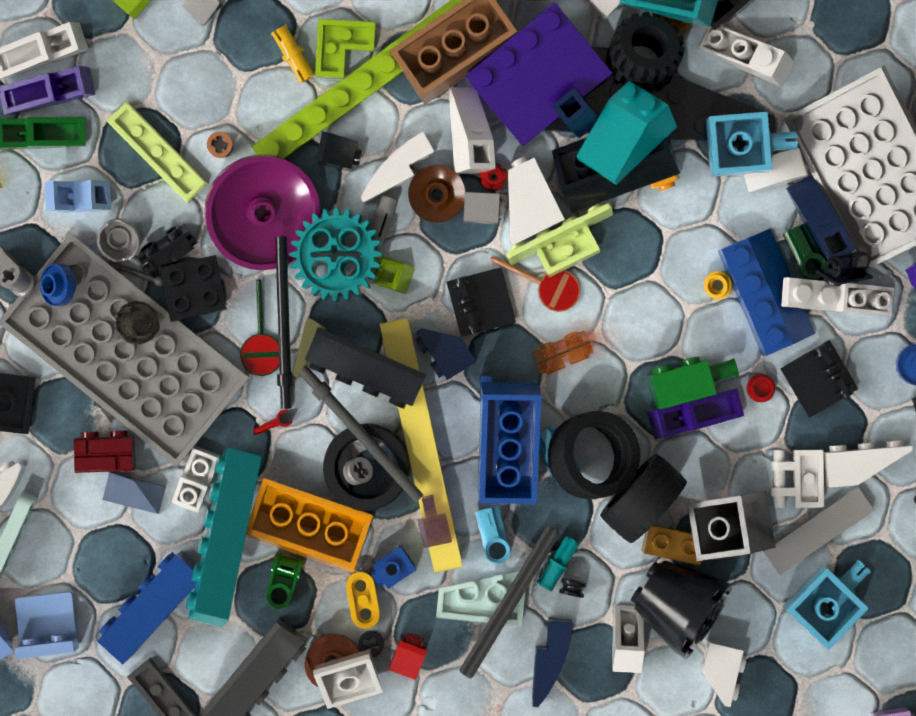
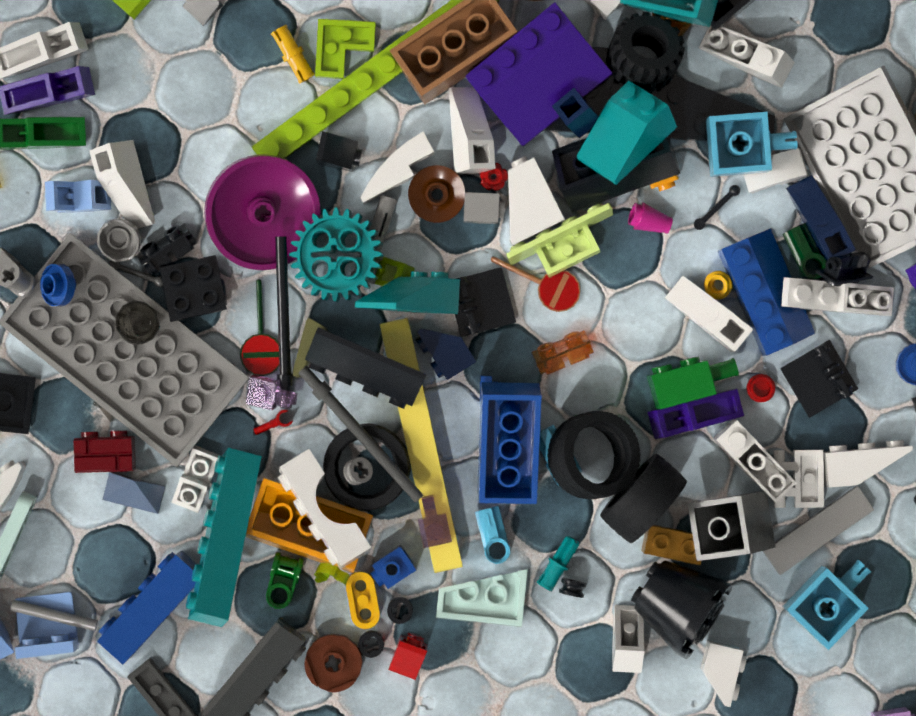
yellowish green tile [107,101,208,203] -> none
nougat bush [207,132,234,158] -> none
white slope [313,649,383,709] -> none
dark grey axle [459,526,560,679] -> none
dark blue slope [532,618,573,707] -> none
none -> light grey bar [11,600,98,631]
none -> white slope [89,140,155,229]
none -> clear purple plate [246,374,298,411]
none -> white arch [277,449,371,569]
none -> lime piece [314,562,349,585]
none -> teal slope [355,271,460,314]
none -> black bush [387,597,413,624]
none -> dark pink cone [628,202,673,234]
none -> white slope [665,276,753,352]
none -> black hinge [694,185,740,230]
none -> white slope [713,419,796,503]

